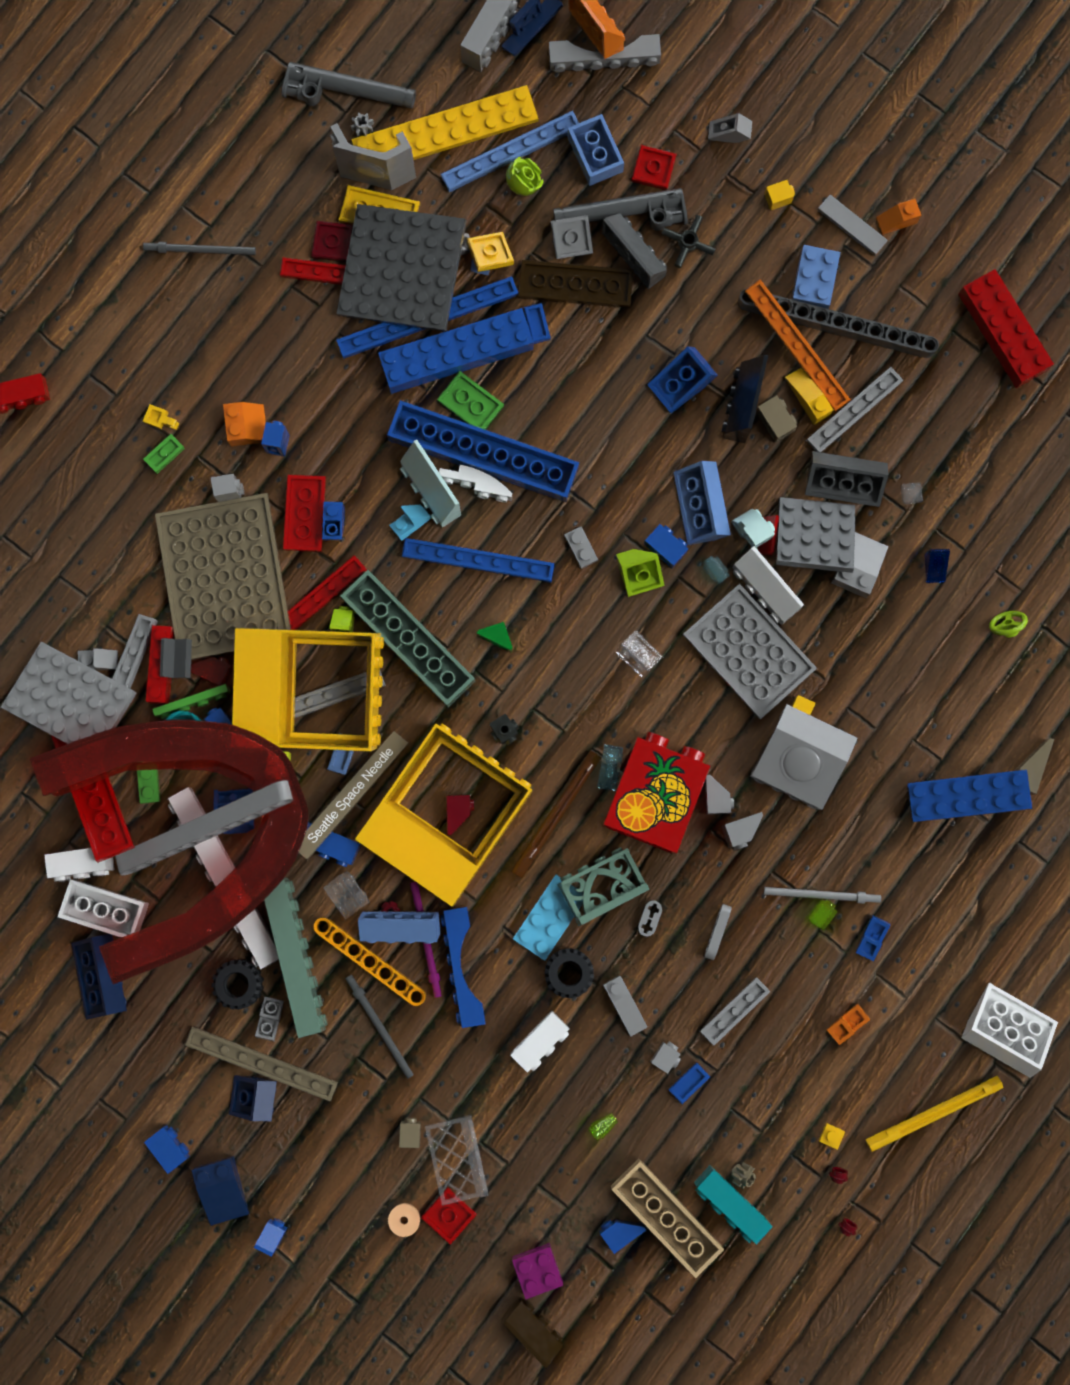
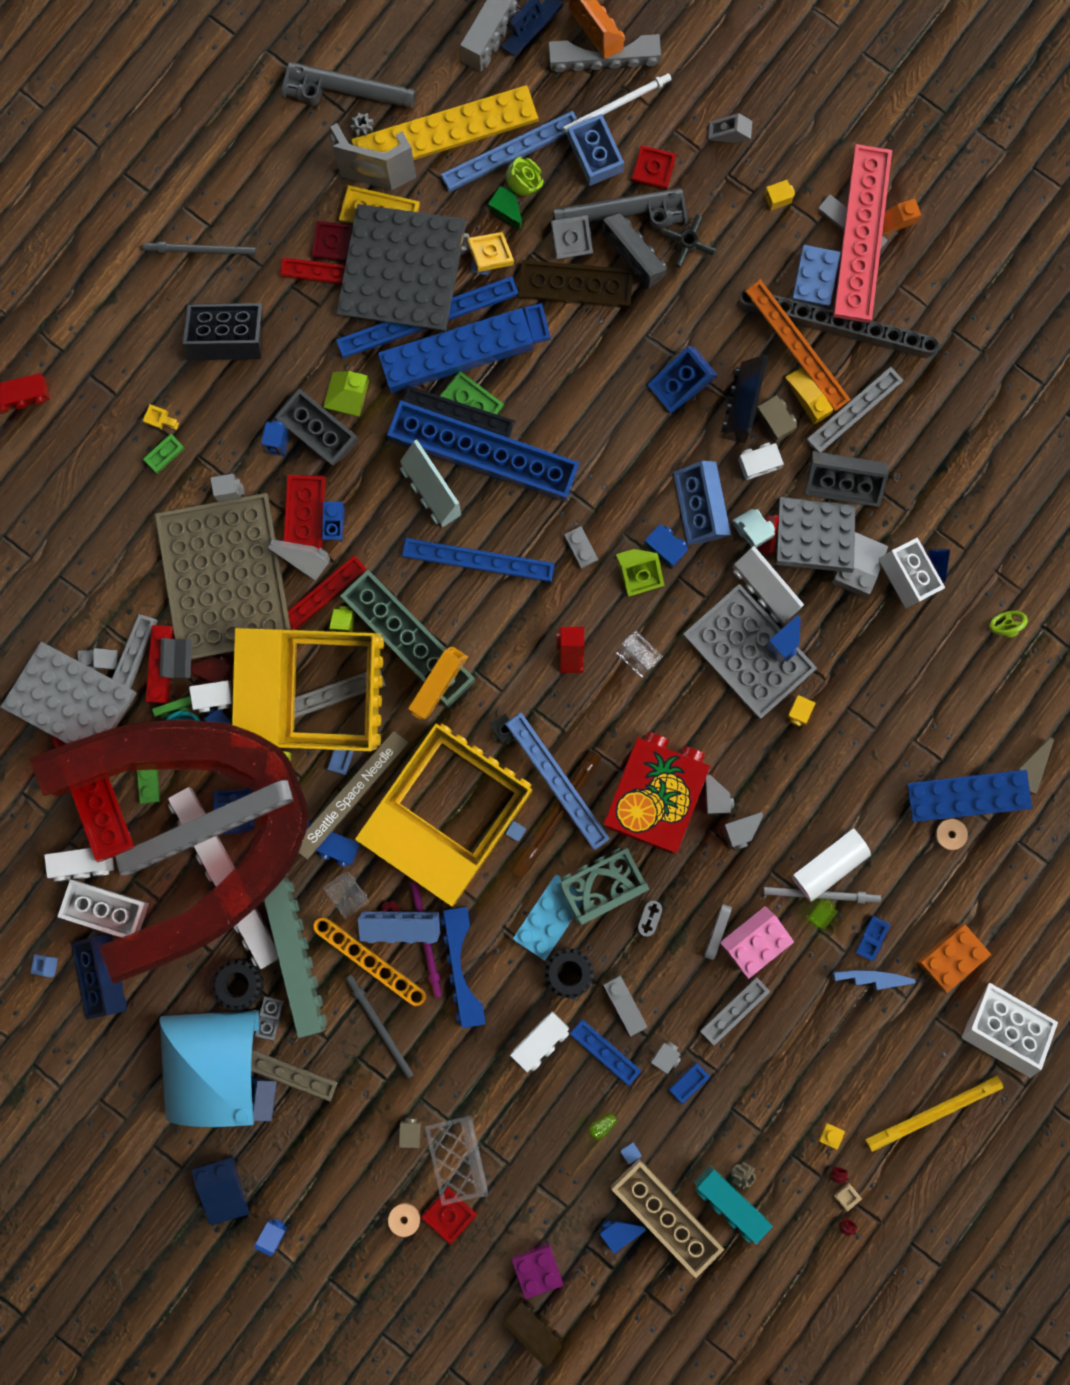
blue brick [144,1125,190,1174] -> none
orange slope [223,402,266,447] -> none
medium azure slope [389,504,431,541] -> none
white slope [439,465,512,503] -> none
dark red slope [446,795,474,835] -> none
green slope [477,622,513,653] -> none
clear light blue slope [597,744,623,791] -> none
clear light blue brick [703,556,730,585] -> none
light grey panel [750,704,857,810] -> none
orange slope [827,1003,870,1045] -> none
clear plate [901,482,923,504] -> none
red brick [958,269,1054,388] -> none
none -> medium blue slope [30,954,58,977]
none -> medium azure panel [160,1010,260,1127]
none -> black slope [183,303,263,360]
none -> white brick [189,681,233,713]
none -> light grey slope [268,539,330,581]
none -> dark grey slope [275,388,360,466]
none -> lime slope [323,371,369,417]
none -> black tile [403,386,515,438]
none -> light orange slope [408,646,468,719]
none -> green slope [488,186,522,230]
none -> medium blue tile [505,712,610,850]
none -> medium blue piece [506,821,526,842]
none -> red wedge [556,626,584,673]
none -> white bar [563,73,671,134]
none -> blue tile [569,1019,641,1086]
none -> medium blue piece [621,1142,641,1164]
none -> bright pink brick [720,906,794,979]
none -> white brick [738,443,784,480]
none -> blue slope [765,615,800,663]
none -> white brick [791,828,871,902]
none -> medium blue slope [831,970,916,990]
none -> coral plate [833,144,892,323]
none -> tan tile [833,1183,862,1212]
none -> white brick [878,537,945,609]
none -> orange brick [917,924,991,993]
none -> light nougat piece [935,819,968,850]

